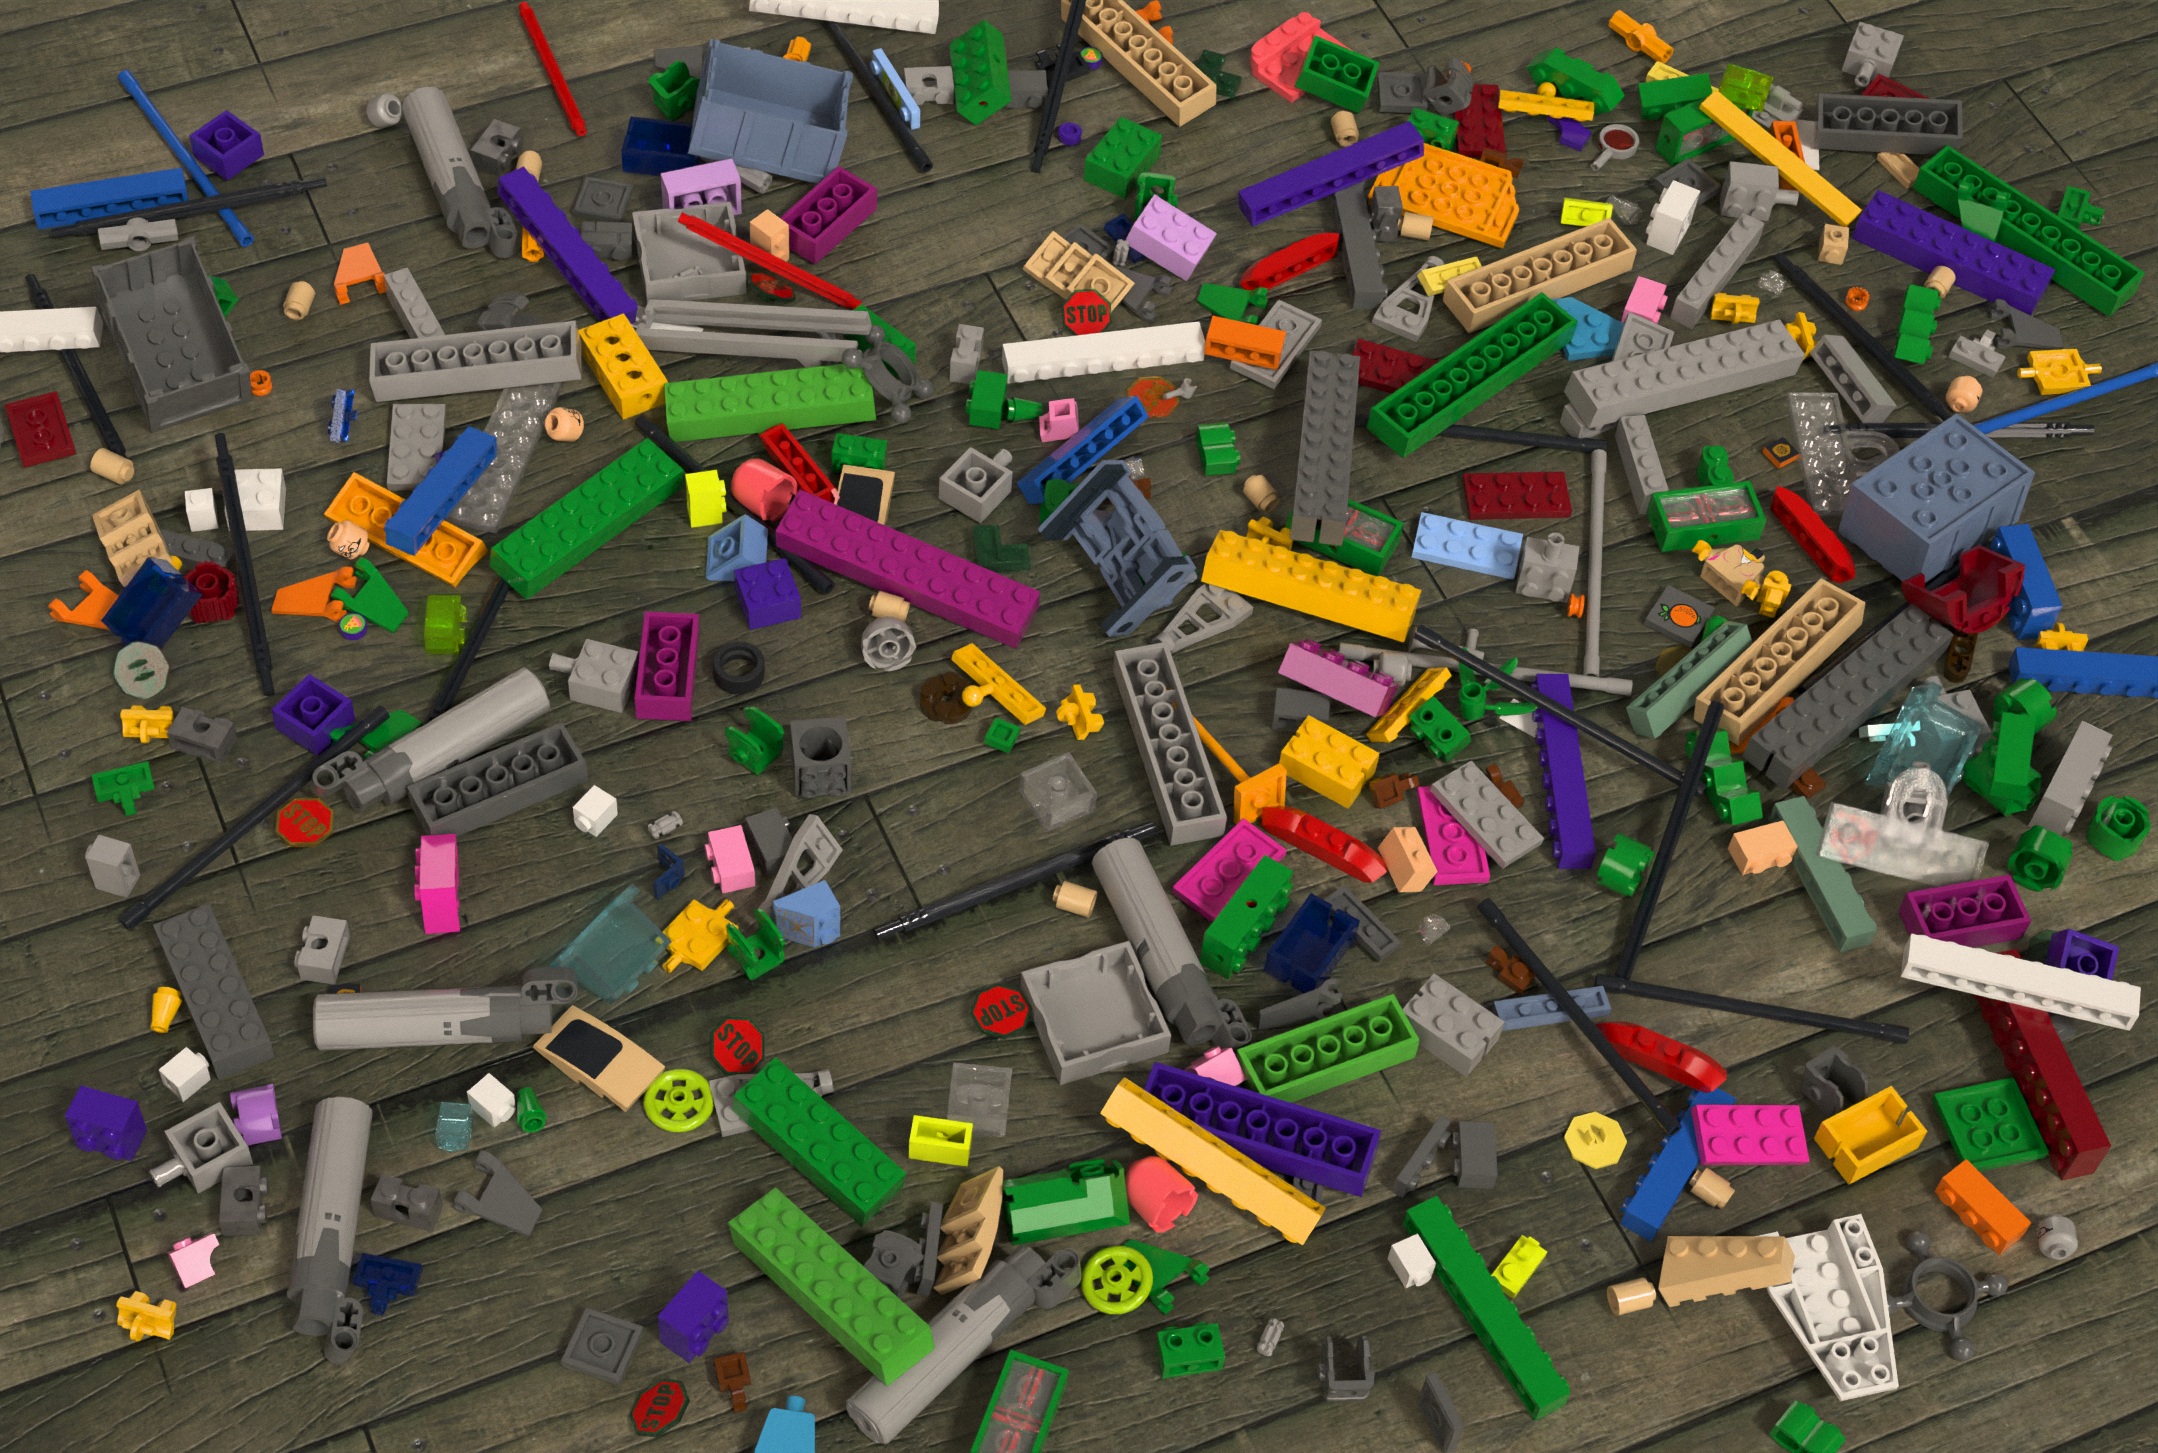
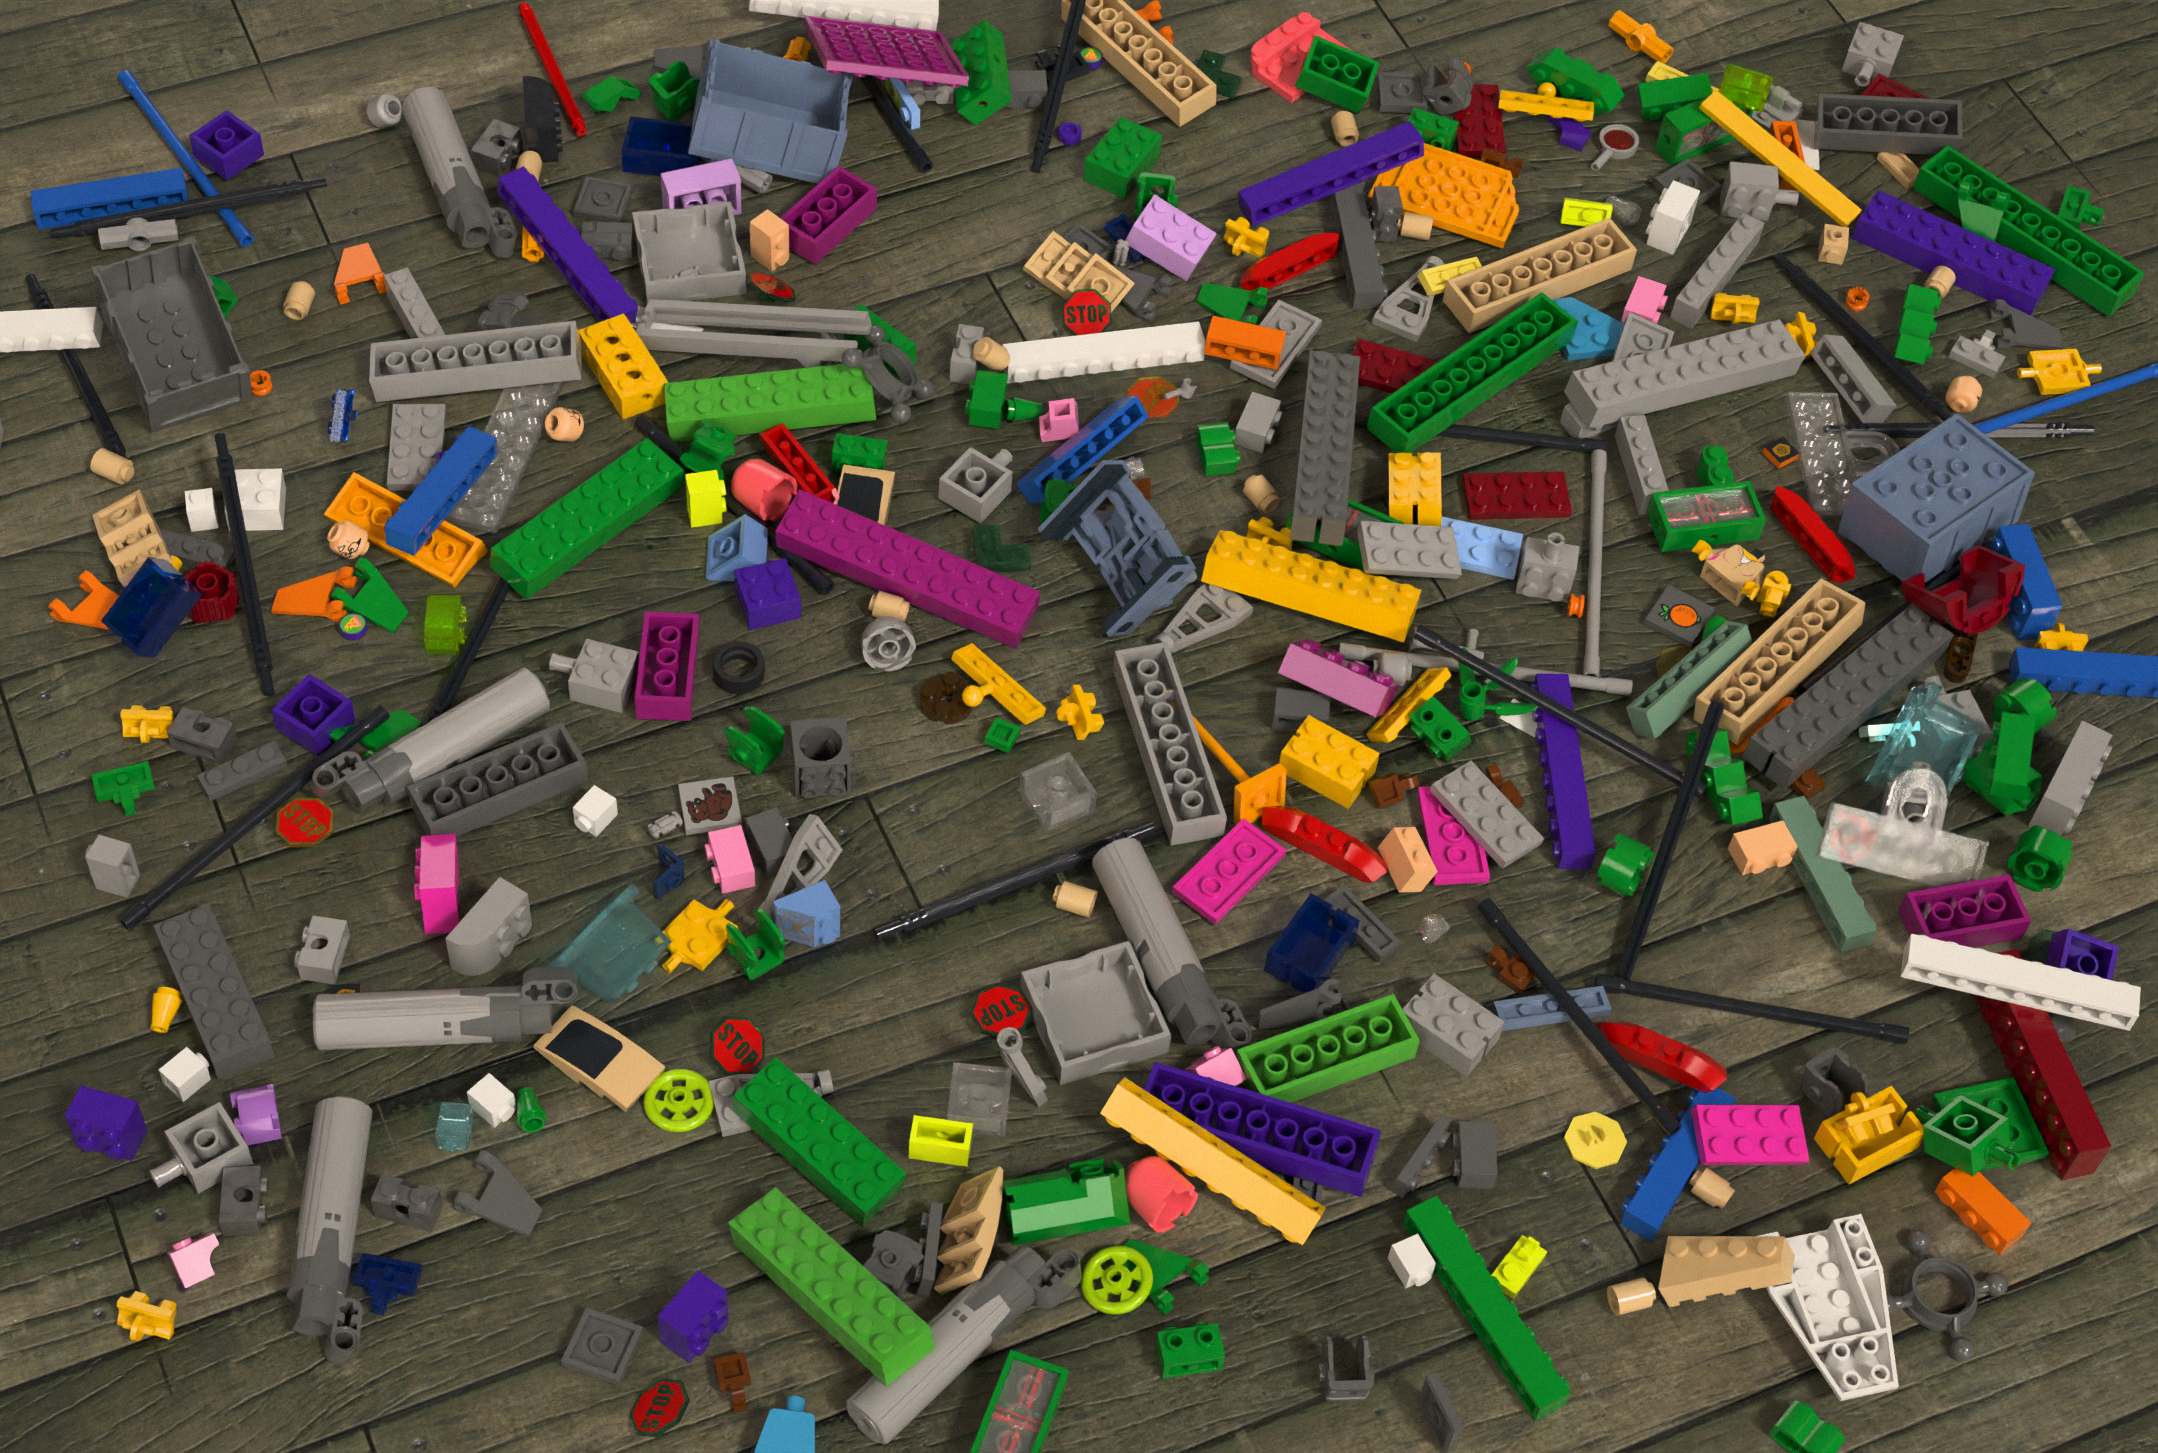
dark red plate [5,391,76,468] -> none
piece [113,641,171,699] -> none
red piece [678,212,862,310] -> none
green brick [1200,855,1294,980] -> none
light grey piece [1257,1318,1284,1357] -> none
clear plate [1757,270,1786,295] -> none
light grey head [2036,1214,2078,1260] -> none
green brick [2086,795,2151,861] -> none
none -> dark grey plate [197,741,288,801]
none -> light grey brick [446,877,532,976]
none -> black brick [523,76,563,163]
none -> green slope [582,76,642,113]
none -> tile [678,777,742,835]
none -> green piece [680,419,737,480]
none -> magenta plate [803,15,969,88]
none -> tan brick [973,337,1010,371]
none -> light grey plate [997,1027,1048,1107]
none -> yellow hips [1223,217,1269,259]
none -> light grey brick [1235,392,1283,453]
none -> light grey plate [1356,521,1462,579]
none -> yellow piece [1389,452,1442,526]
none -> yellow hips [1835,1092,1896,1144]
none -> green brick [1914,1095,2021,1177]

